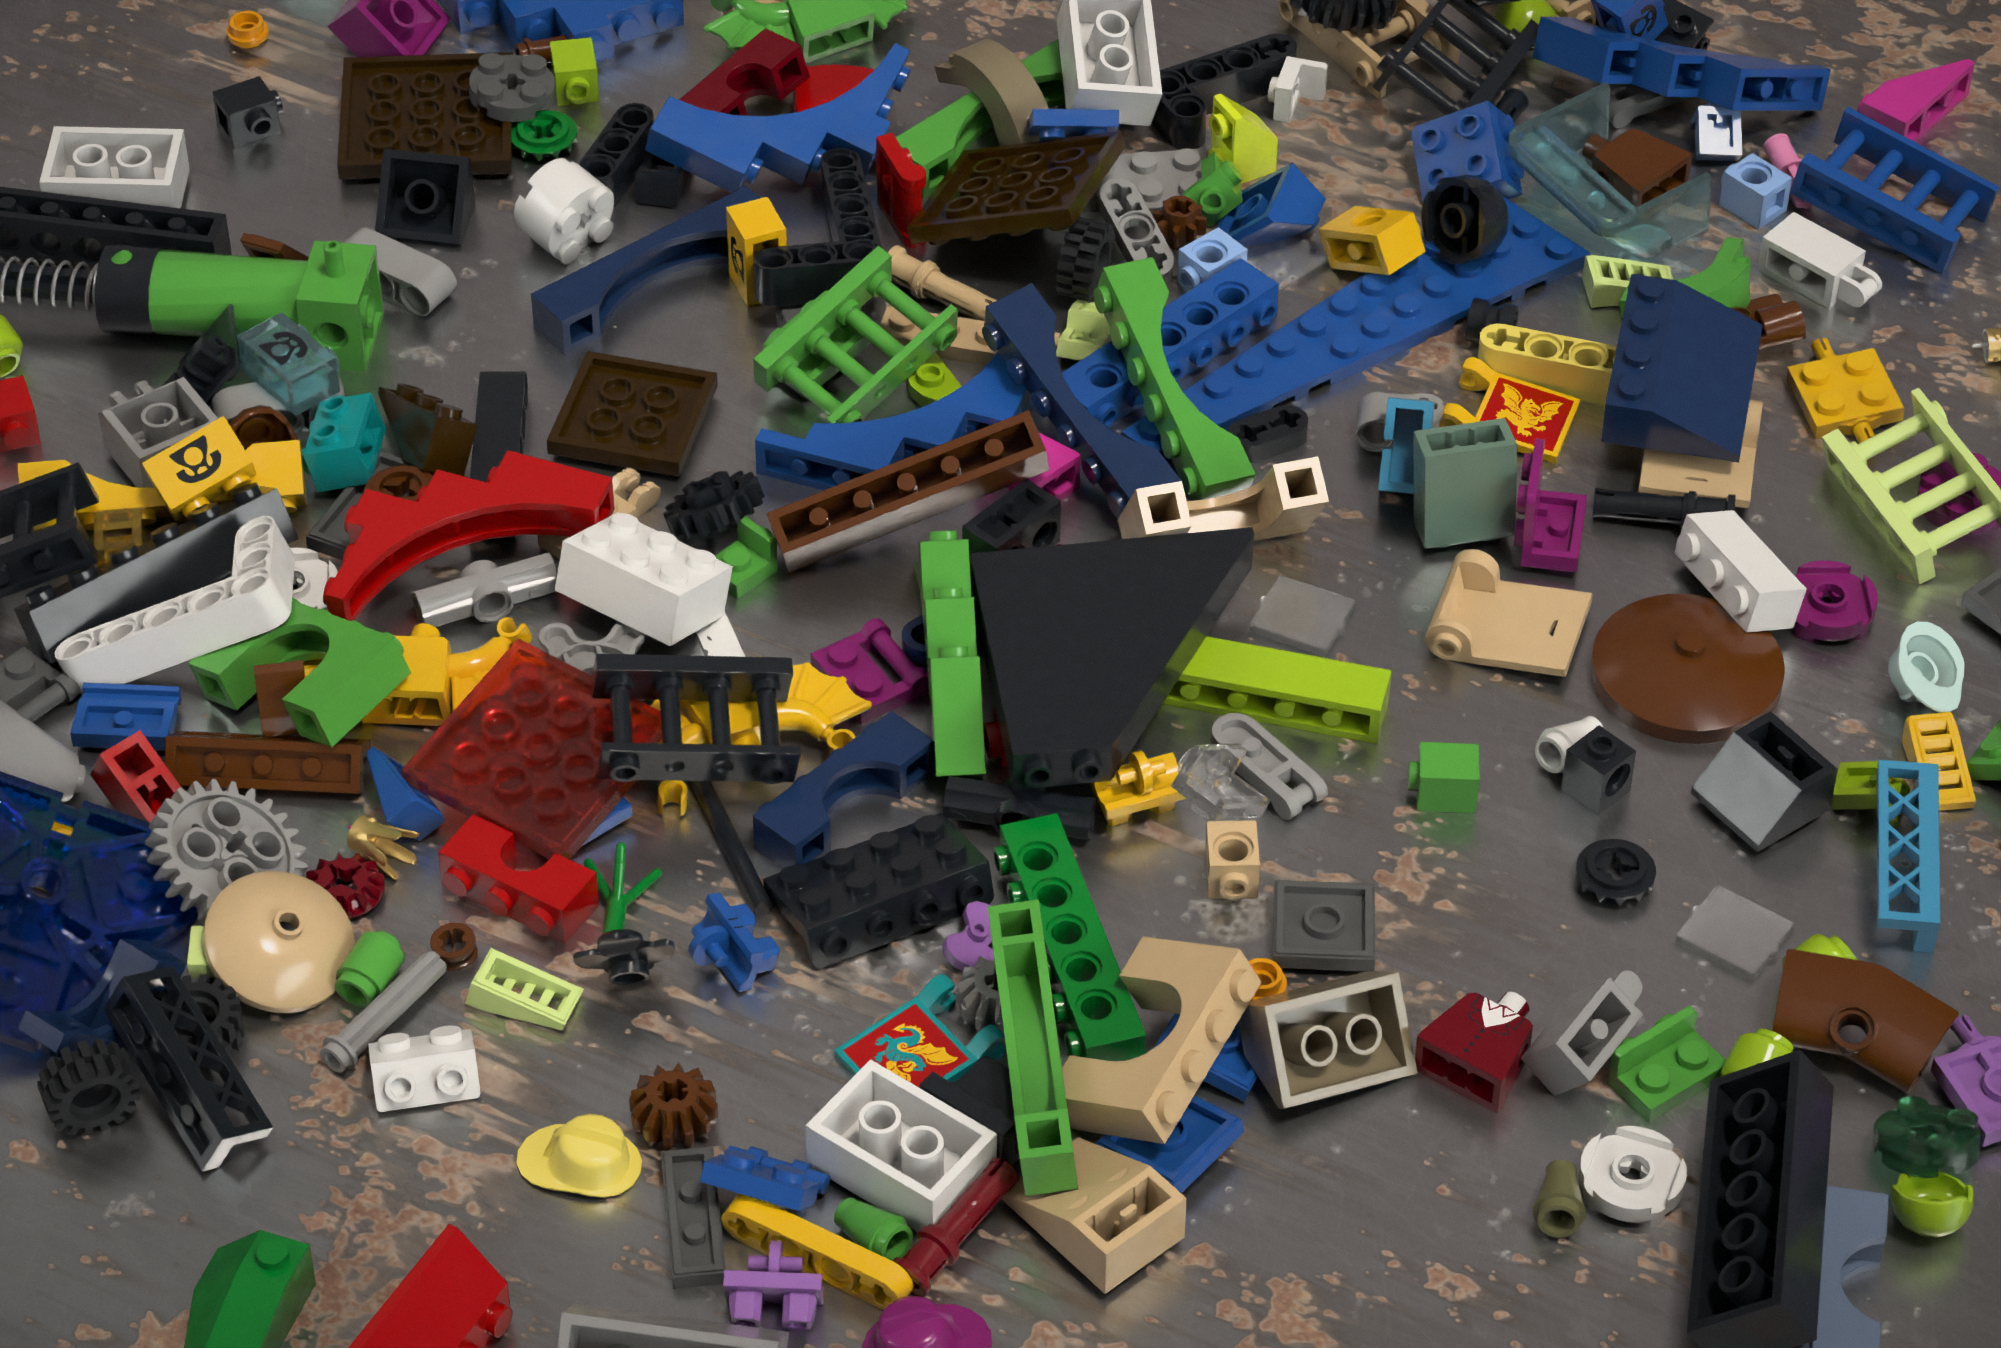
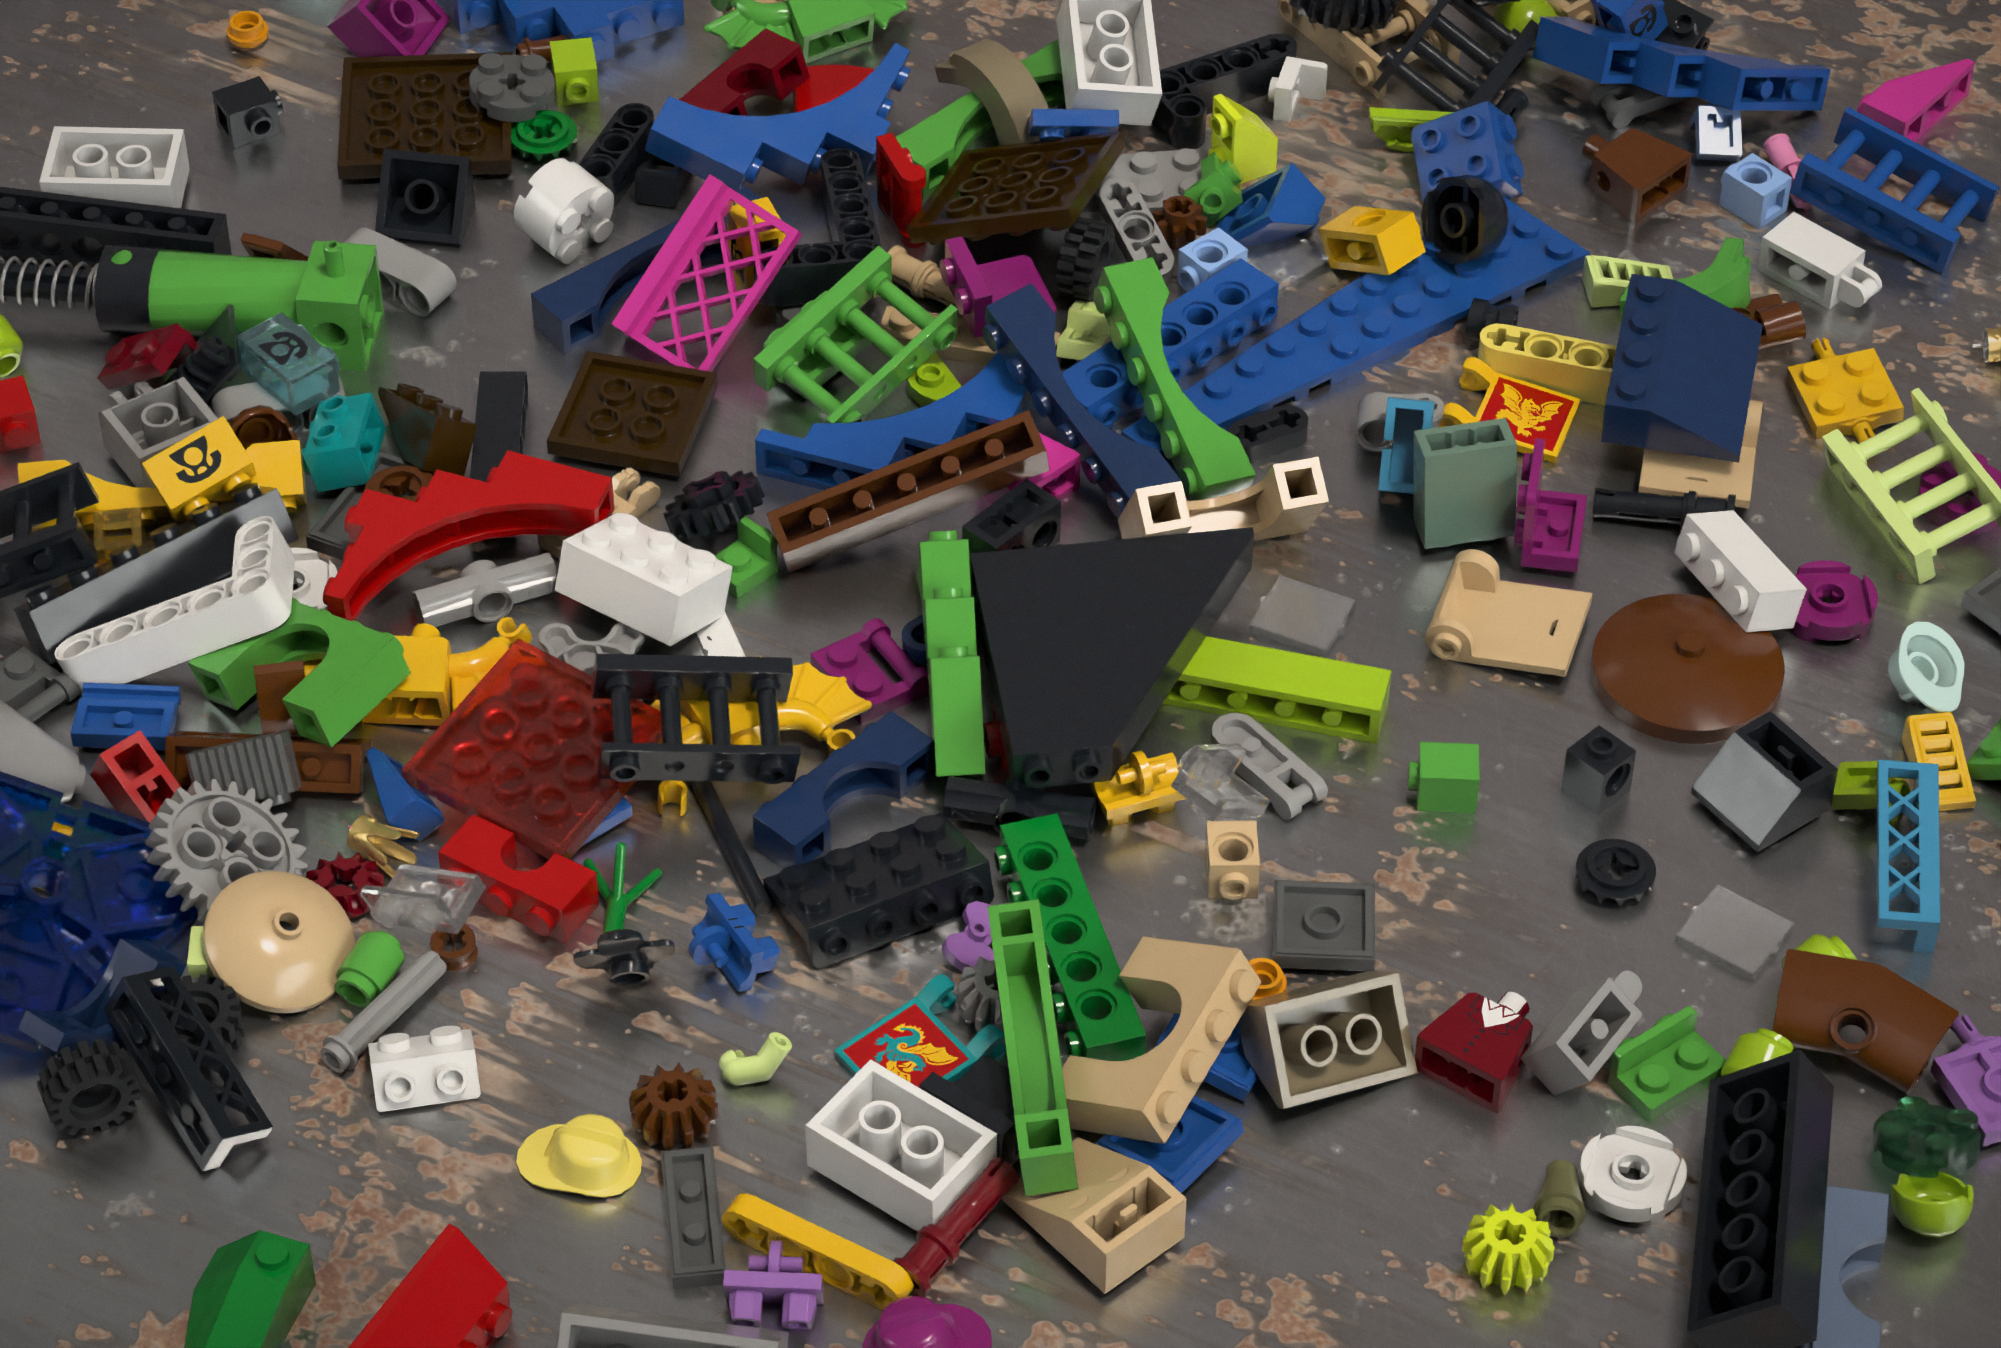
yellowish green slope [465,948,584,1031] -> none
blue plate [700,1145,830,1211] -> none
bright green cone [834,1197,913,1261] -> none
clear light blue windscreen [1508,82,1712,258] -> none
white cone [1535,716,1603,773] -> none
none -> dark red bracket [97,323,198,390]
none -> dark grey brick [185,729,302,806]
none -> clear bracket [359,864,486,934]
none -> dark pink fence [611,174,803,372]
none -> yellowish green arm [719,1032,792,1086]
none -> magenta bracket [939,236,1056,338]
none -> lime plate [1369,107,1454,152]
none -> neon yellow gear [1462,1202,1555,1296]

